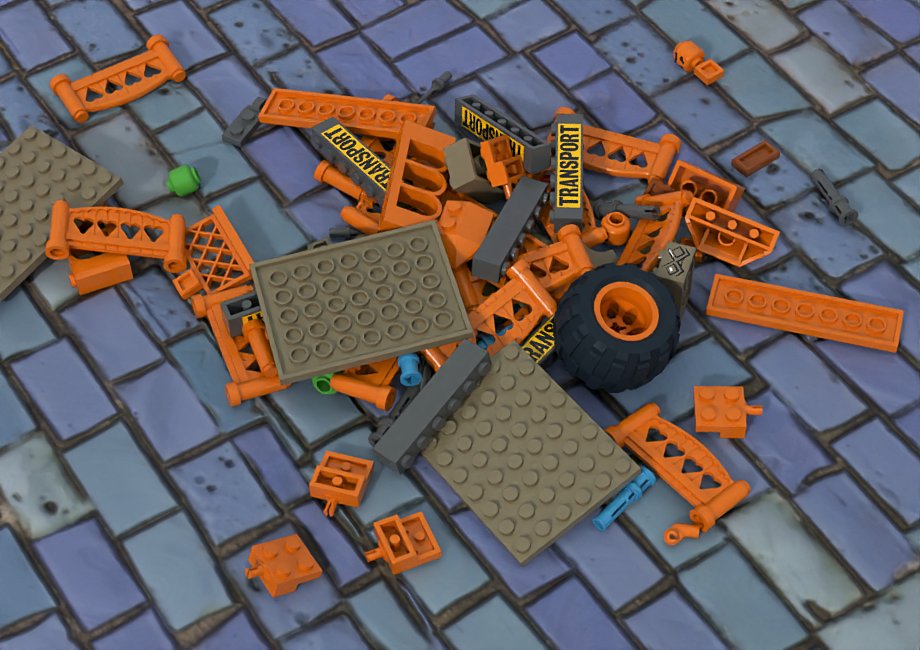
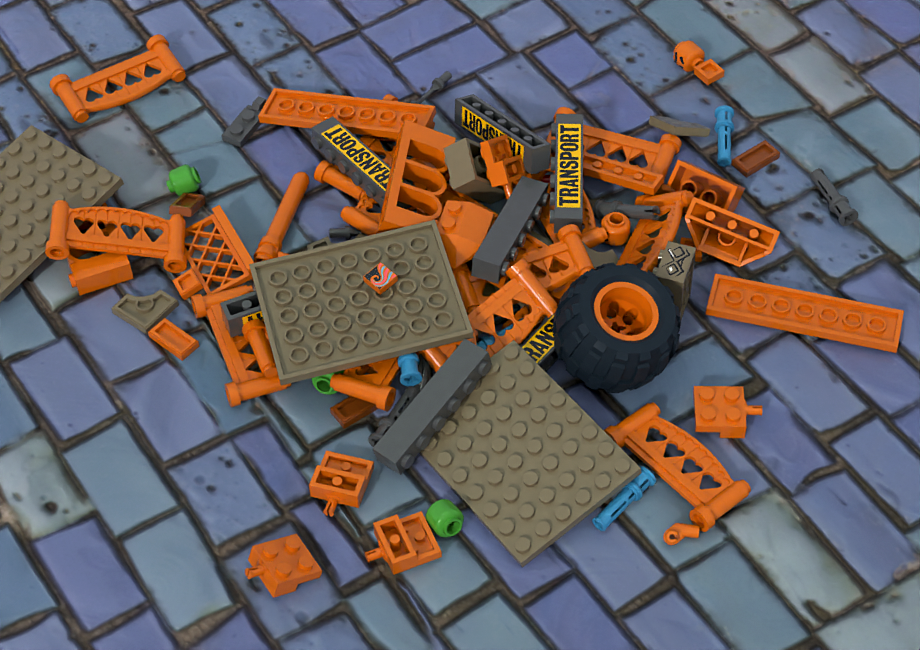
none -> dark tan tile [111,289,179,335]
none -> orange tile [148,318,199,361]
none -> dark orange tile [169,193,205,217]
none -> orange cylinder [254,172,310,263]
none -> dark orange tile [330,396,378,429]
none -> tile [363,262,398,295]
none -> bright green head [426,499,464,537]
none -> orange plate [583,152,664,196]
none -> dark tan tile [649,116,710,137]
none -> dark azure pin [714,105,734,167]

